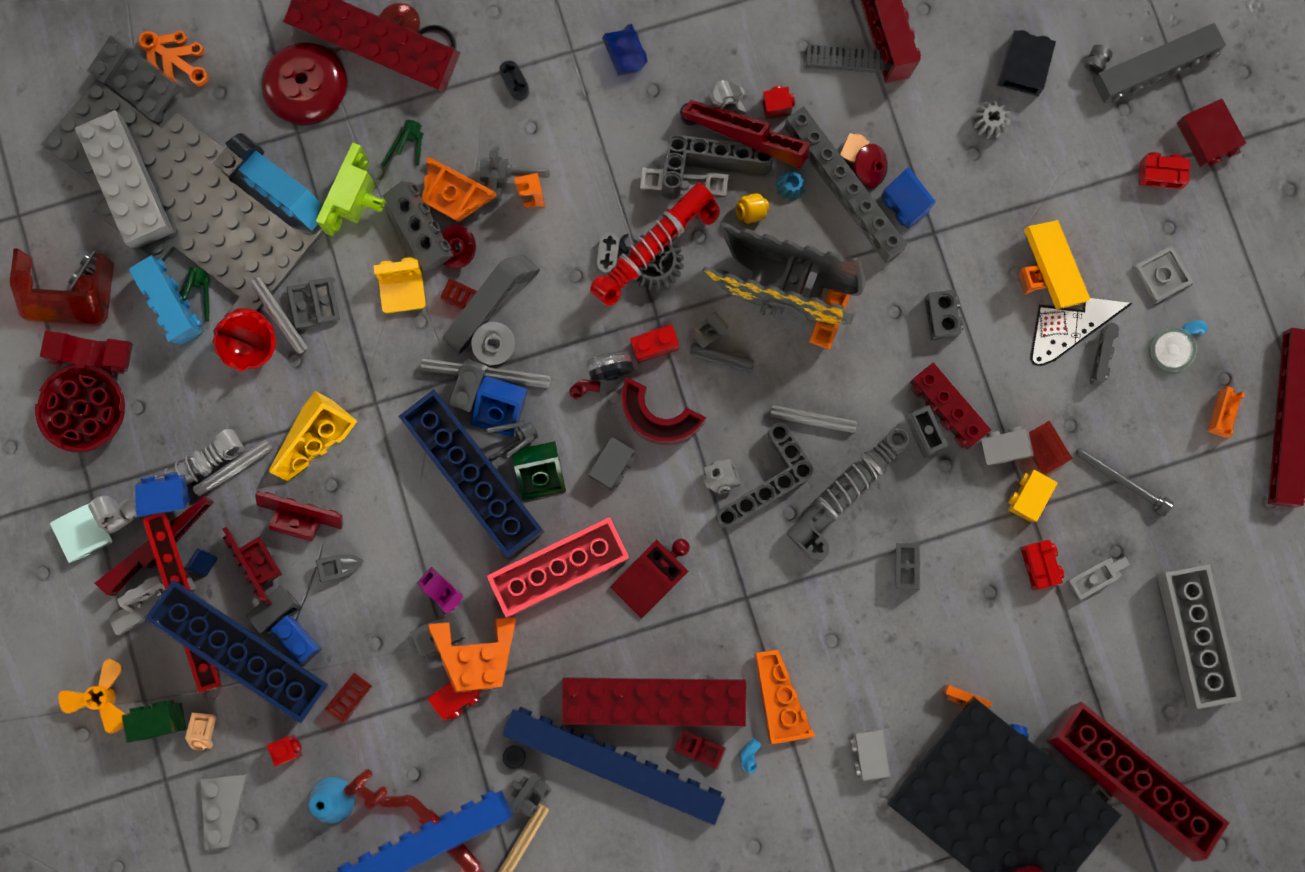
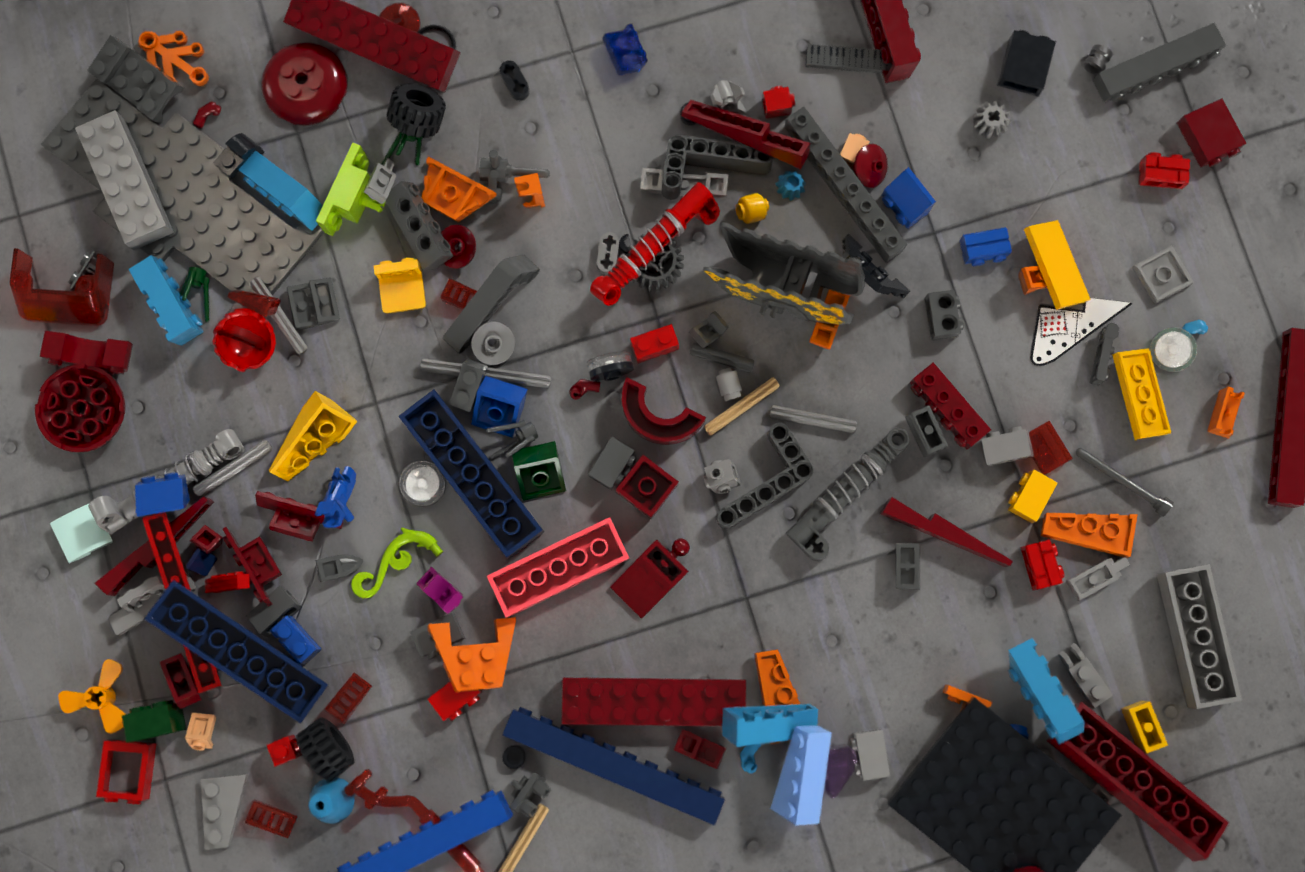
none -> red window [96,739,157,804]
none -> dark red brick [159,653,202,709]
none -> dark red slope [190,525,223,554]
none -> dark red arm [192,101,222,129]
none -> red piece [205,571,250,593]
none -> clear red slope [228,290,281,317]
none -> clear red slope [245,799,297,838]
none -> black tyre [296,717,354,781]
none -> blue piece [315,466,356,528]
none -> lime plant [351,527,443,599]
none -> light grey hinge [364,158,397,204]
none -> black tyre [387,83,446,138]
none -> clear piece [399,461,446,507]
none -> dark red brick [616,455,679,520]
none -> tan axle [704,377,780,436]
none -> light grey brick [716,368,742,402]
none -> dark azure wedge [722,704,818,747]
none -> light blue wedge [770,726,831,825]
none -> clear purple slope [825,744,857,798]
none -> black wing [842,234,910,298]
none -> dark red slope [880,497,1013,567]
none -> blue brick [960,227,1012,266]
none -> dark azure wedge [1008,638,1084,744]
none -> orange wing [1040,513,1138,558]
none -> light grey hinge [1058,643,1113,708]
none -> yellow tile [1112,348,1171,440]
none -> yellow brick [1121,701,1168,754]

